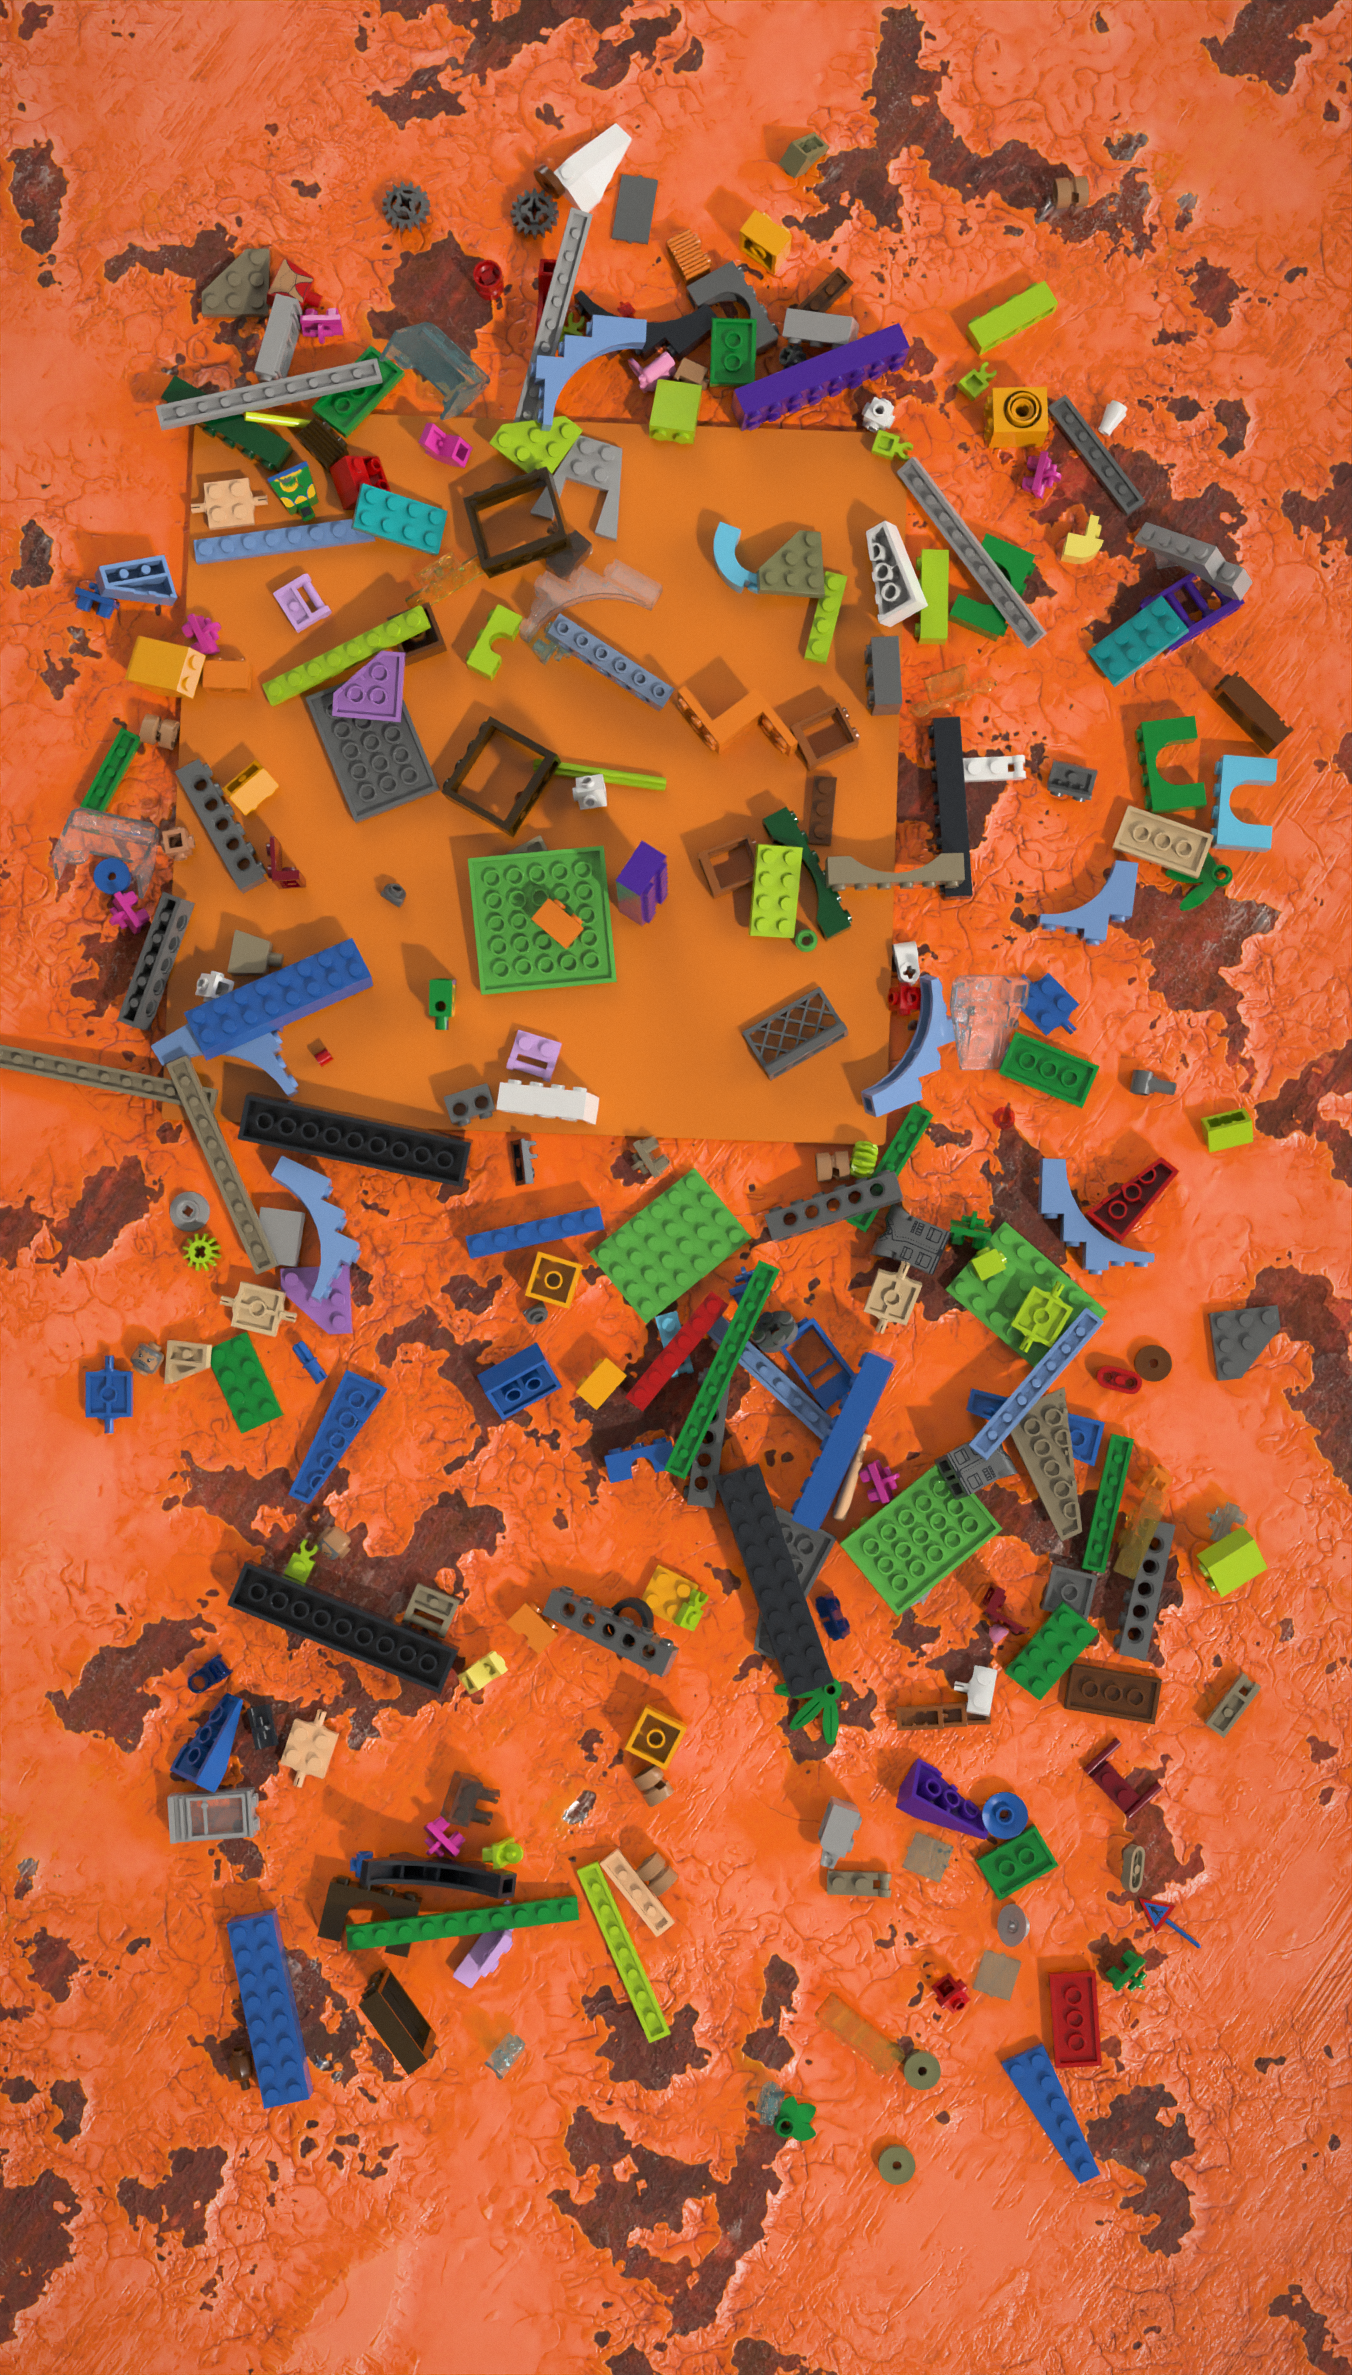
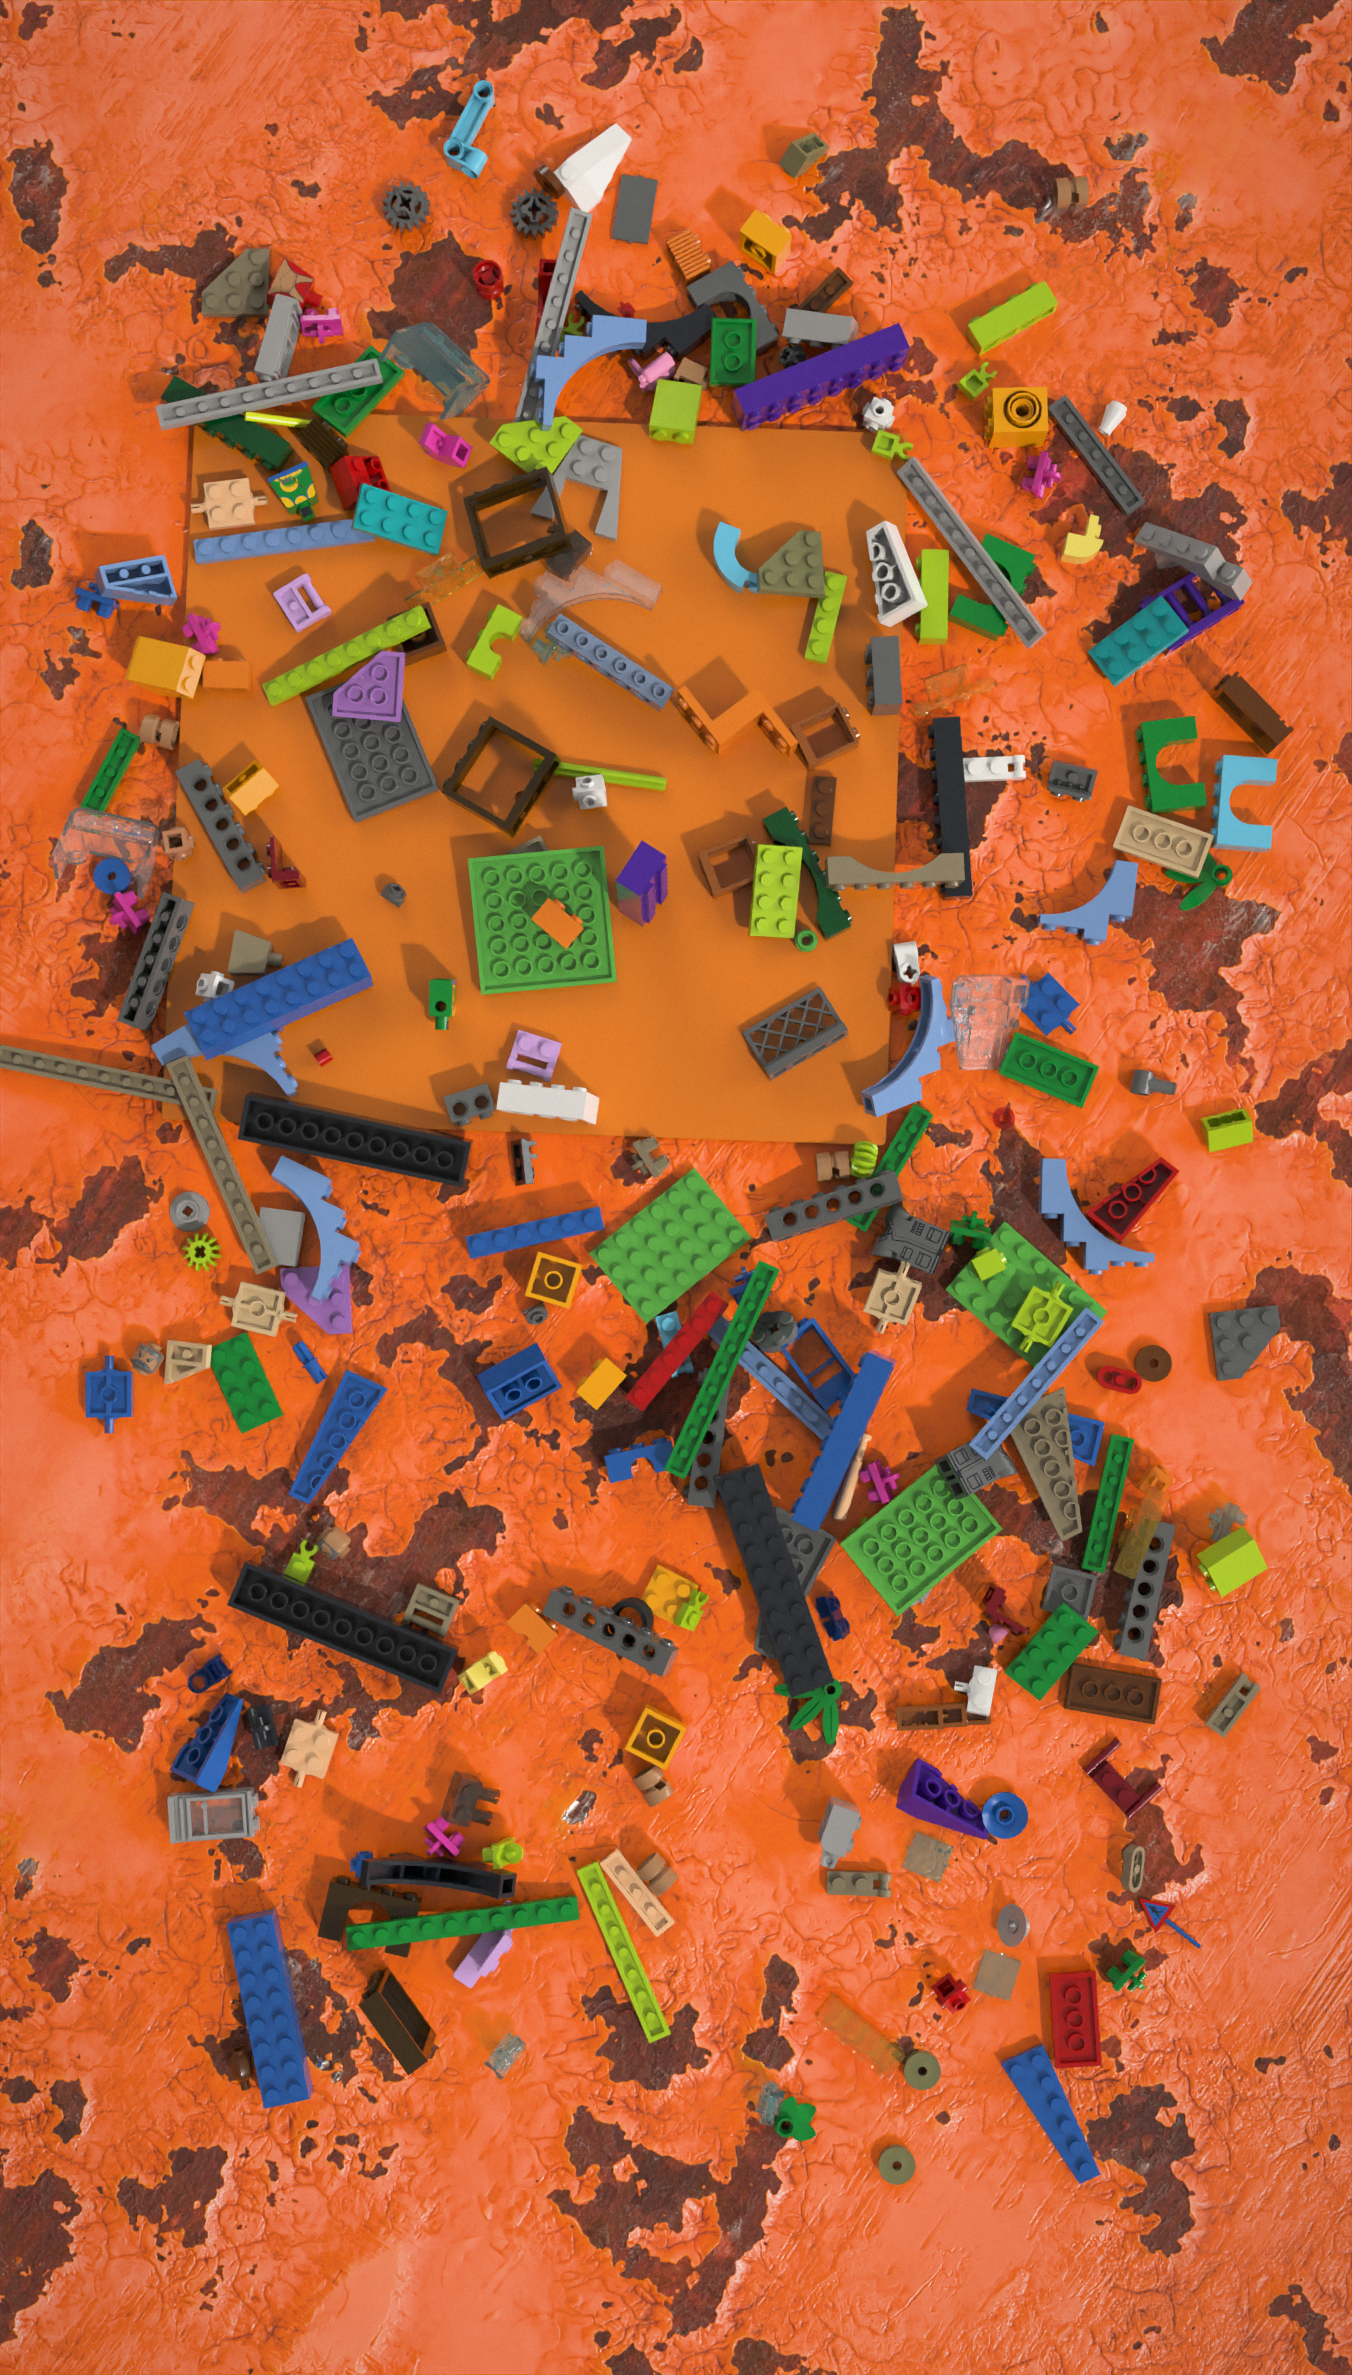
green tile [975,1824,1059,1901] -> none
none -> medium azure piece [443,80,495,179]

